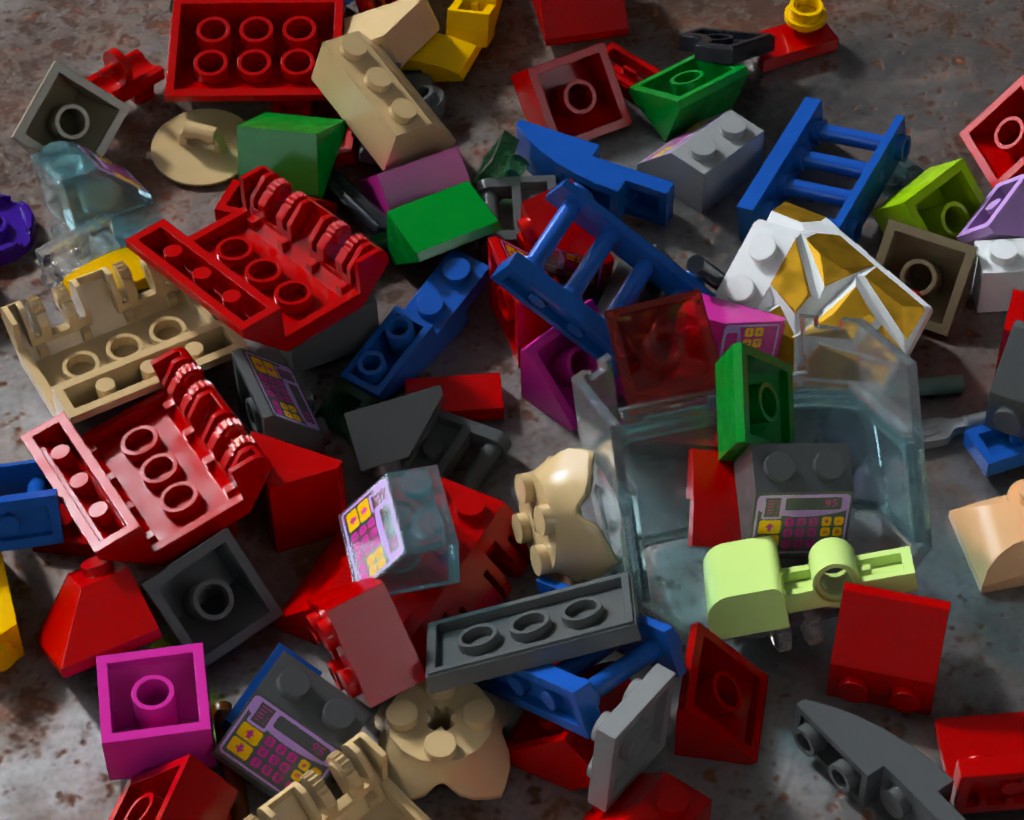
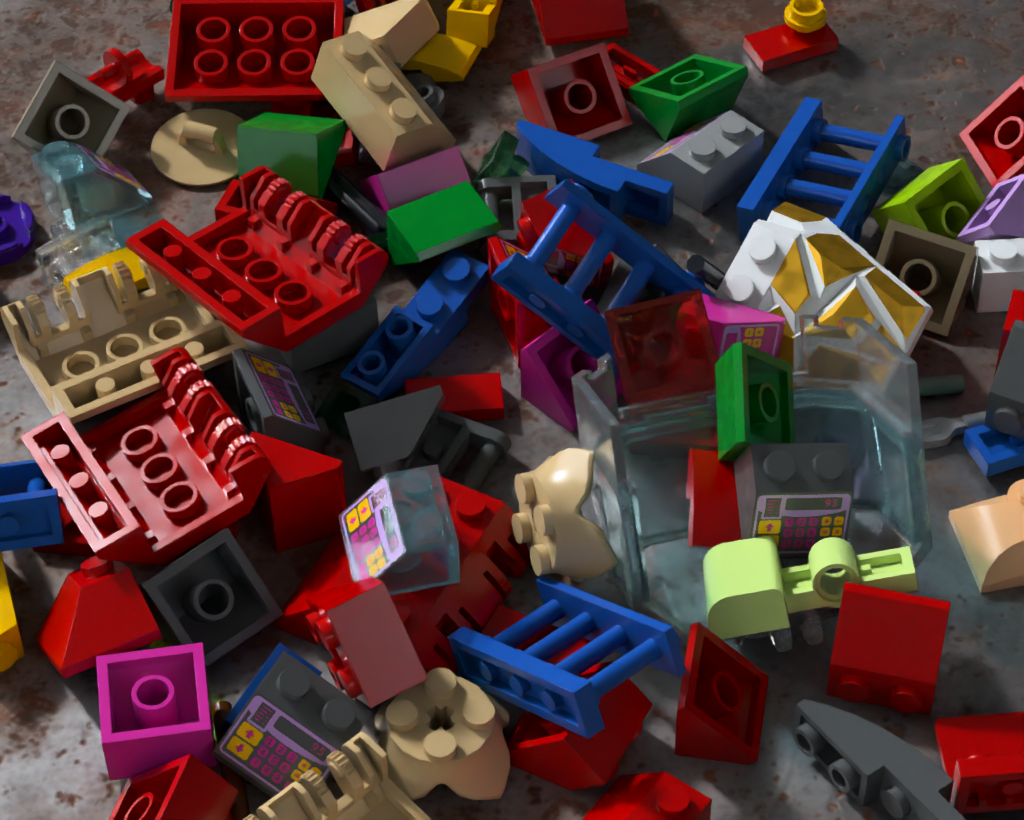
dark grey tile [425,571,642,694] -> none
light grey plate [586,663,676,812] -> none
black tile [679,27,775,64] -> none

